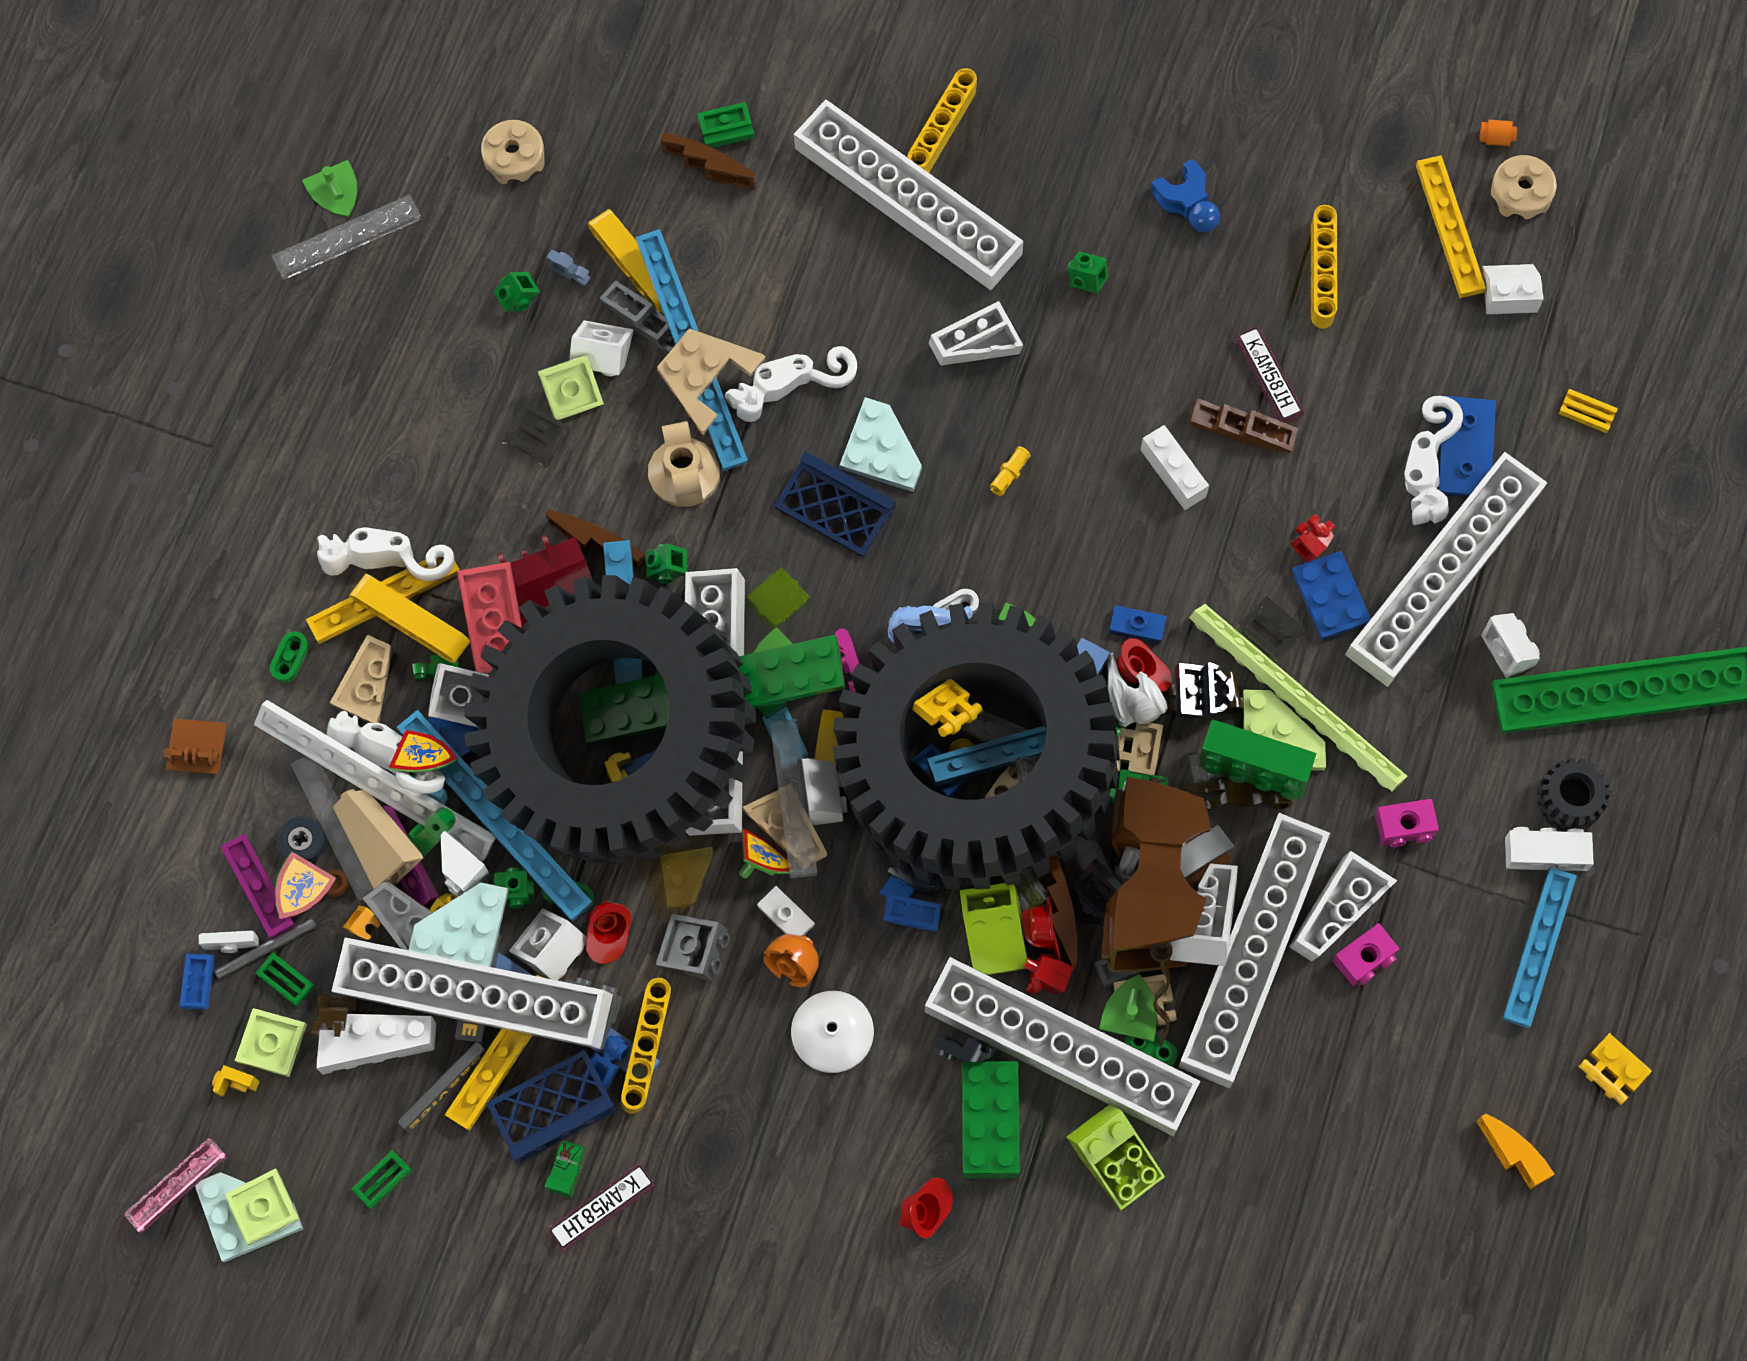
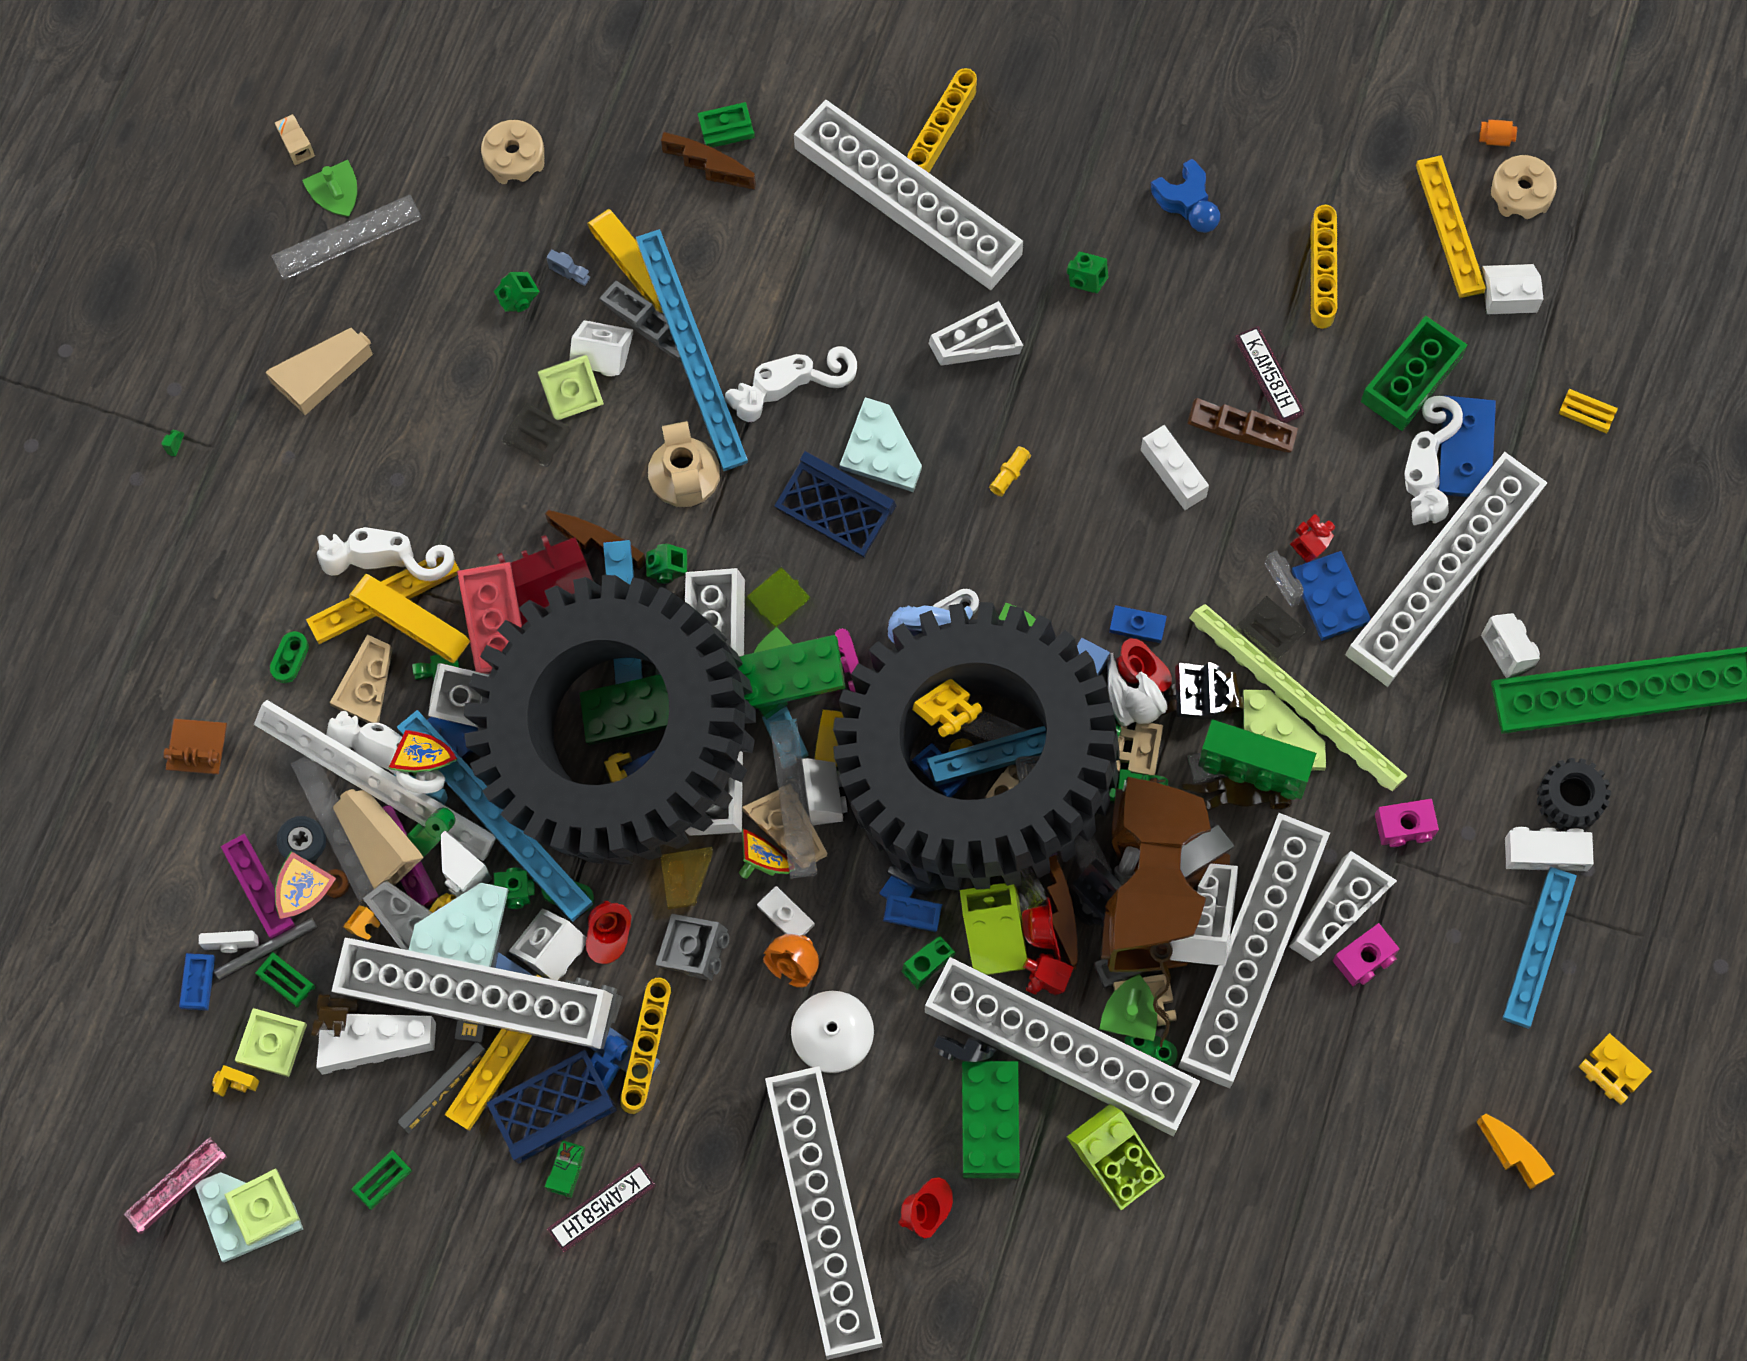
tan wing [657,329,766,435] -> none
none -> green tile [161,429,184,457]
none -> tan slope [266,328,373,415]
none -> tan leg [275,114,315,165]
none -> white brick [765,1066,883,1360]
none -> green leg [901,936,955,990]
none -> clear plate [1265,550,1304,607]
none -> green brick [1361,315,1468,431]

